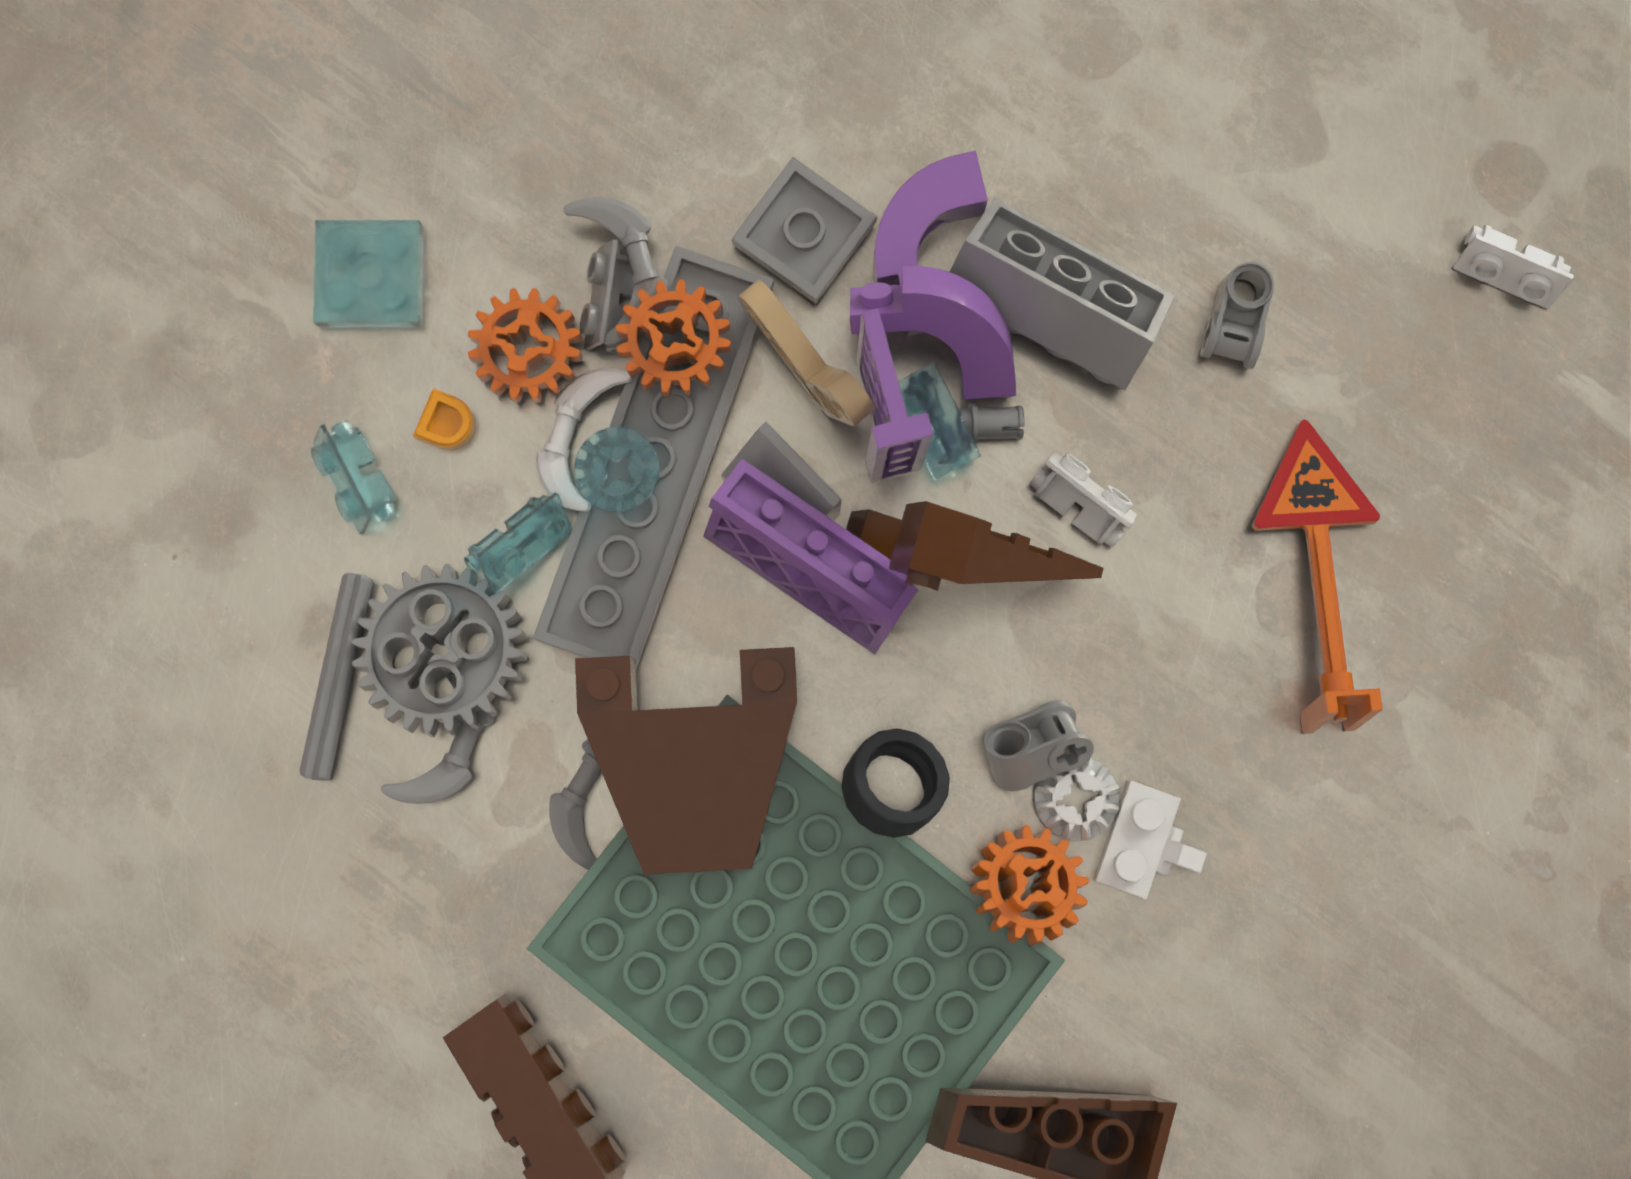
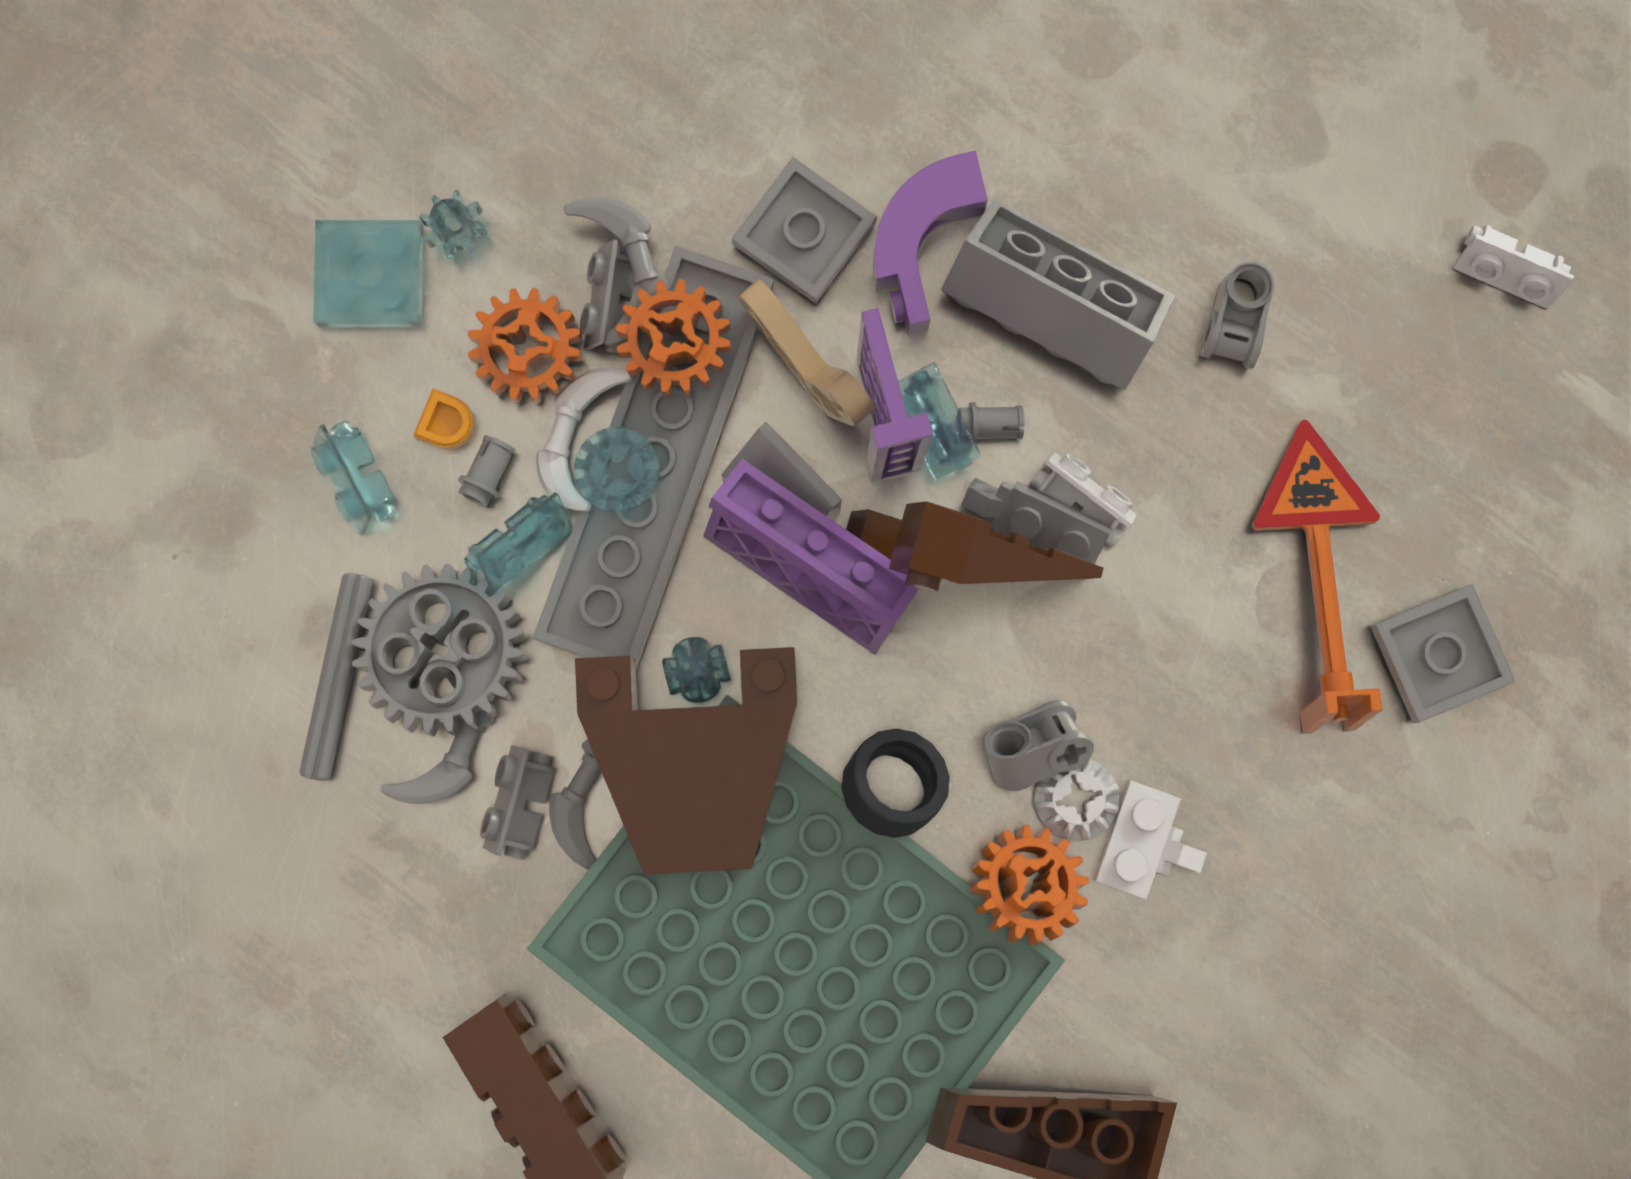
medium lavender arch [850,266,1016,400] -> none
none -> clear light blue gear [419,190,488,259]
none -> light grey pin [458,435,515,506]
none -> light grey hinge [480,745,555,860]
none -> clear light blue gear [662,637,731,703]
none -> light grey hinge [961,478,1112,564]
none -> light grey plate [1370,584,1516,723]

